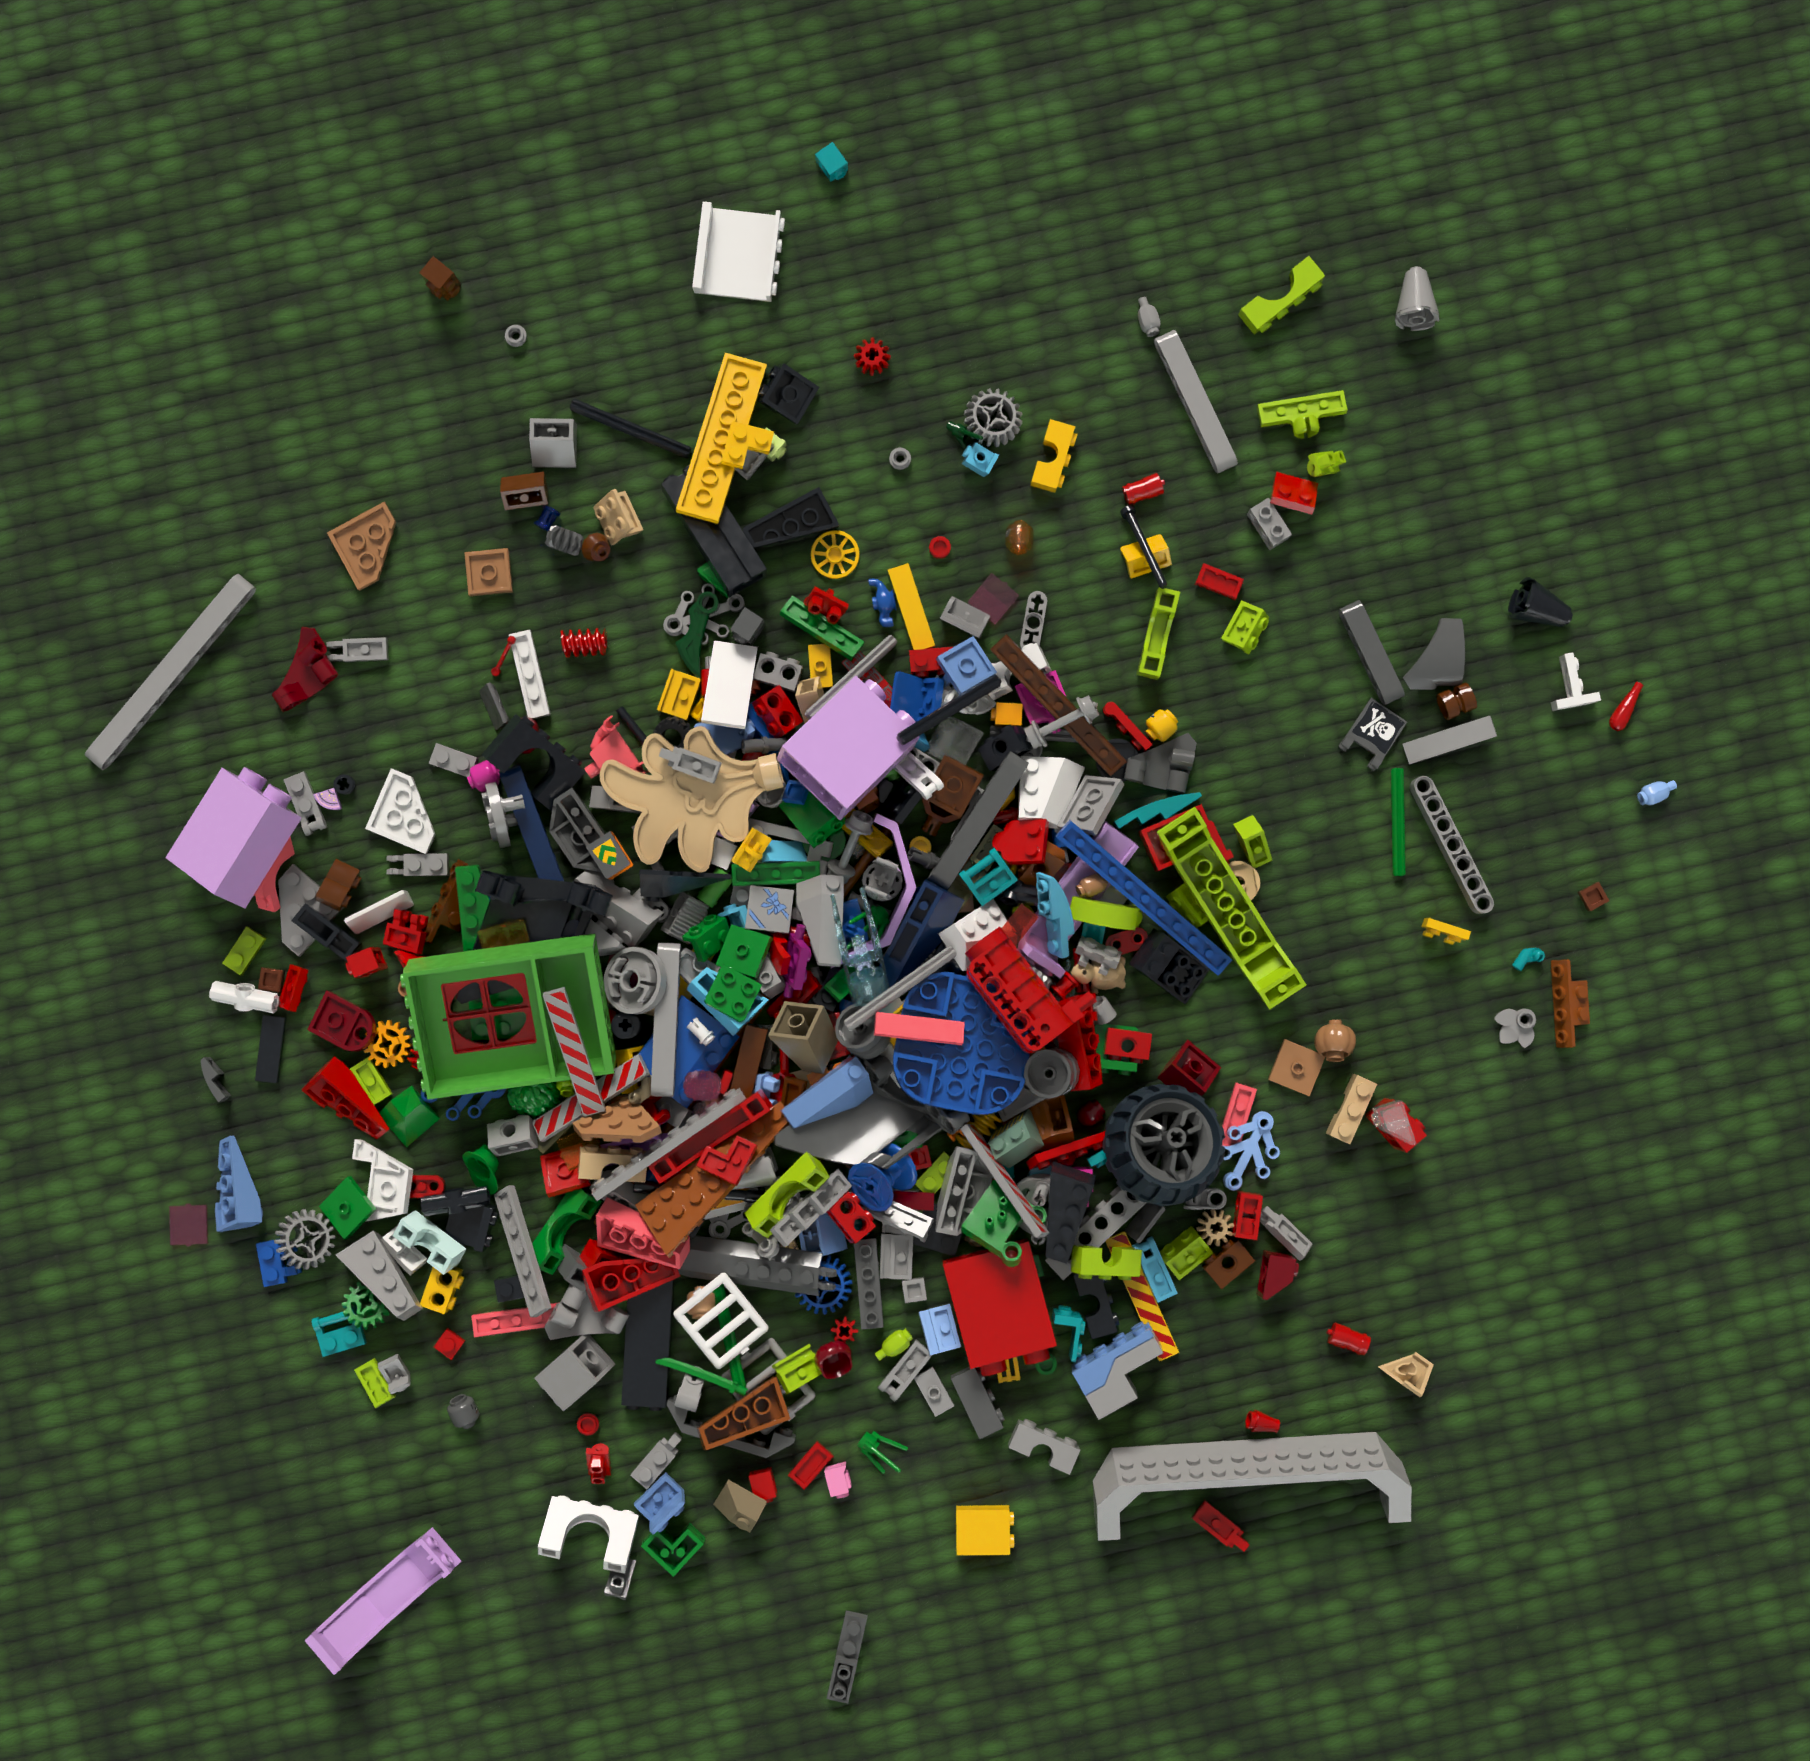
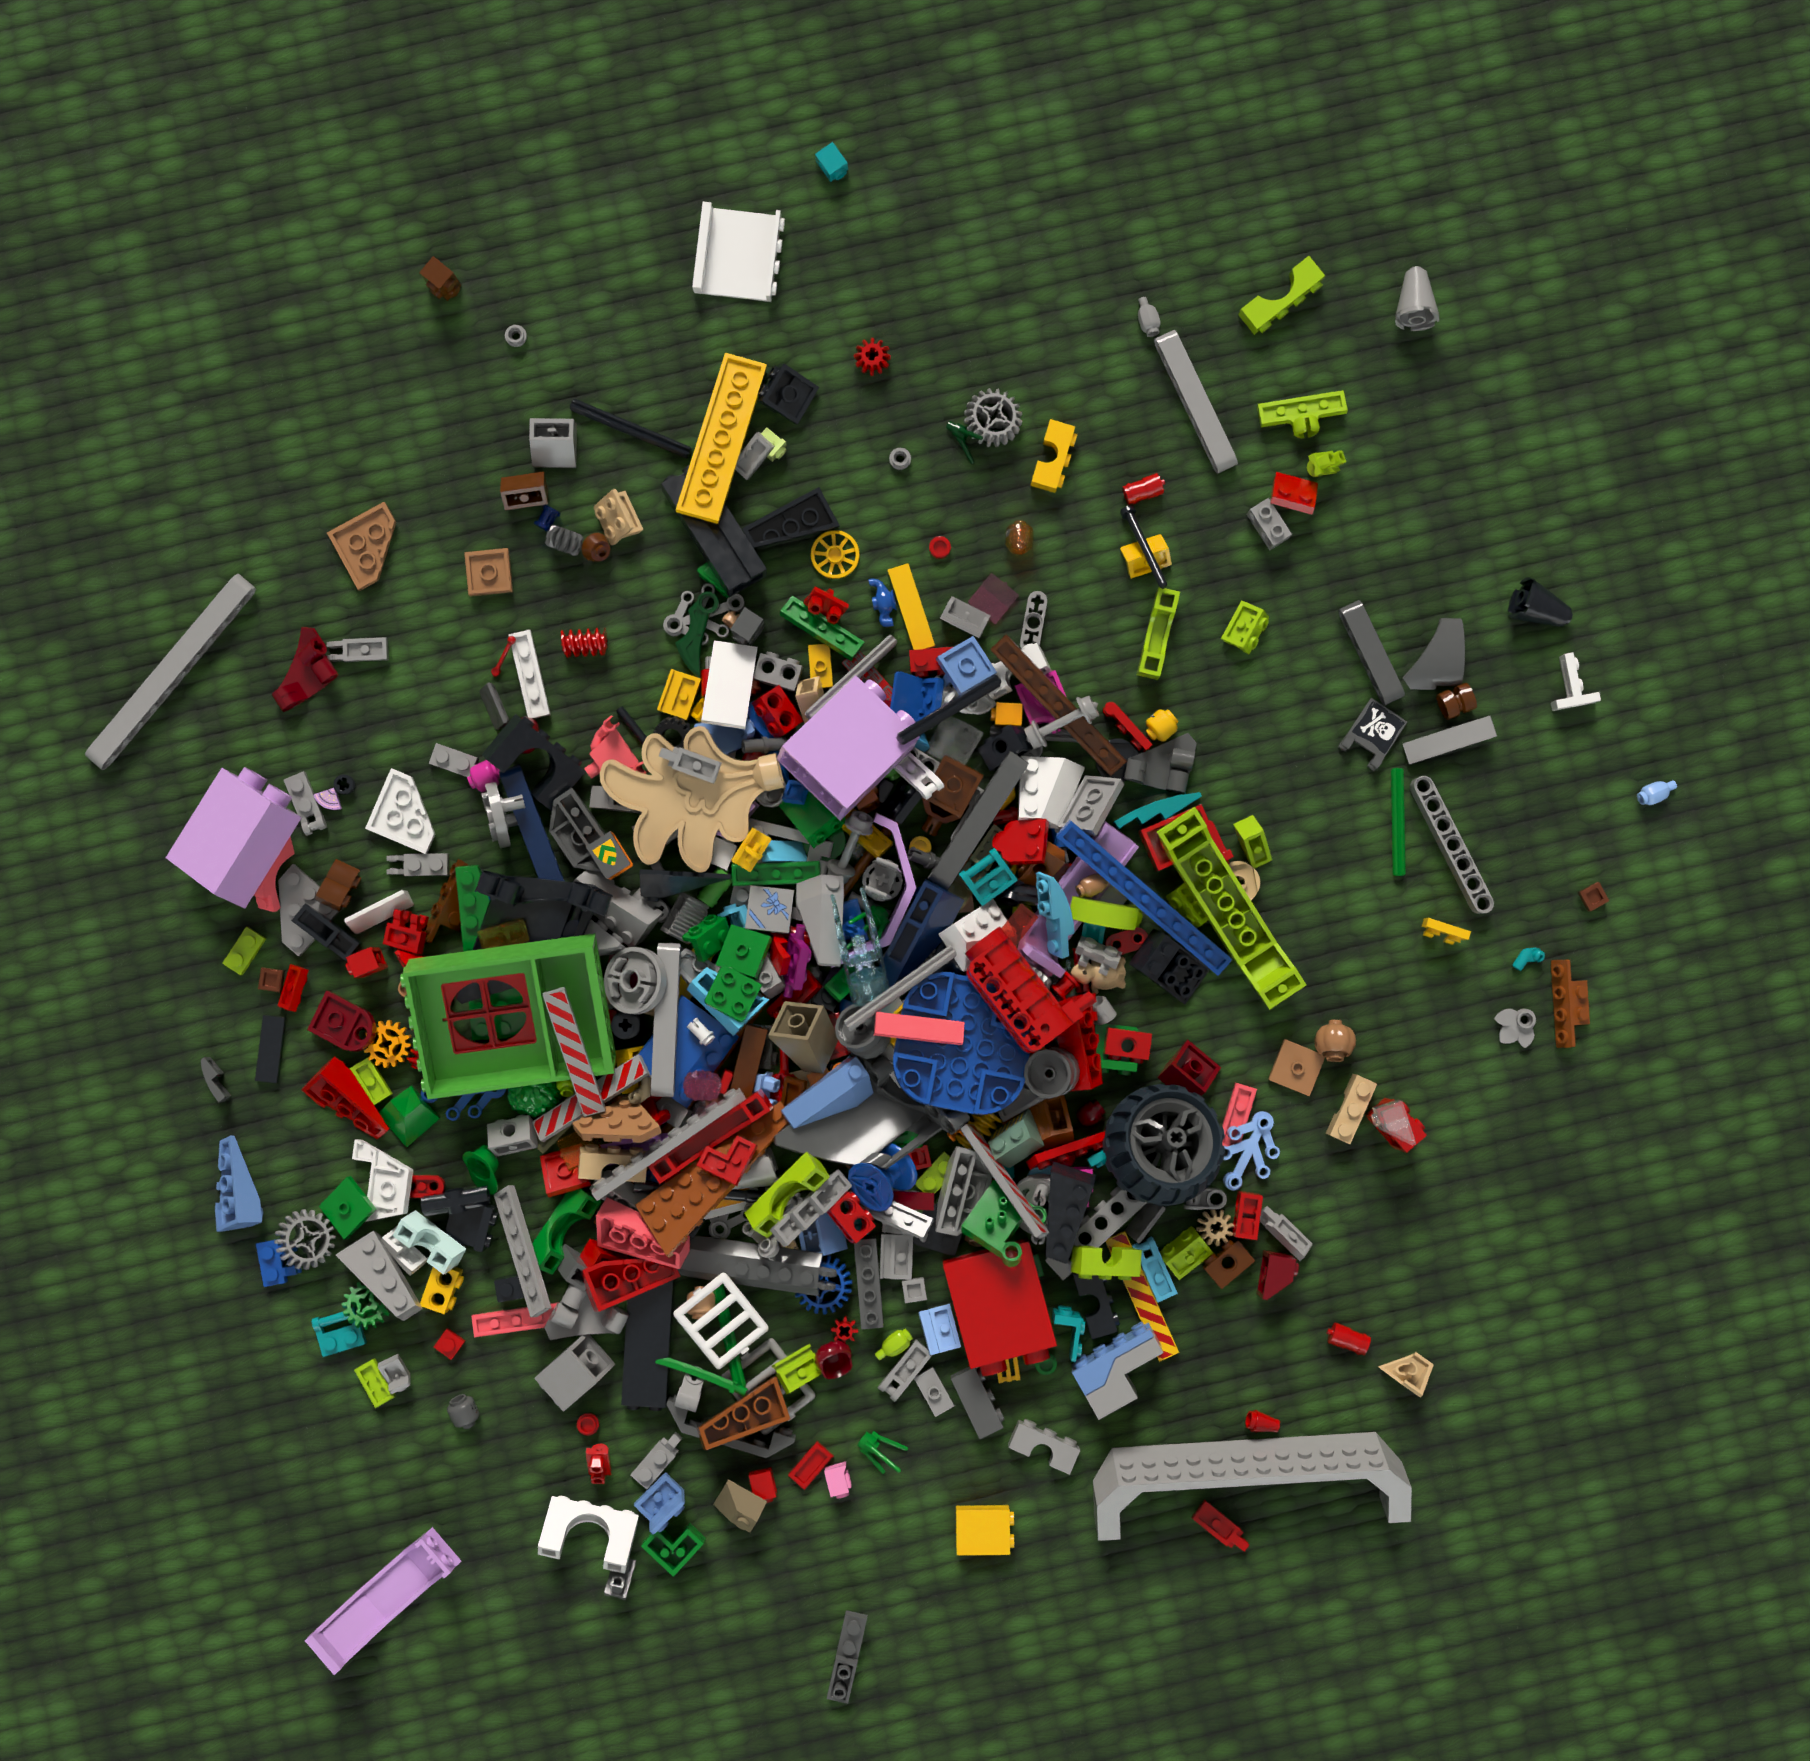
clear pink piece [169,1203,208,1247] -> none
white piece [209,981,280,1013] -> none
yellow plate [721,421,774,469] -> none
medium azure brick [962,443,999,477] -> none
red plate [1195,563,1244,600] -> none
red piece [1609,682,1644,731] -> none
none -> light nougat hinge [722,611,740,629]

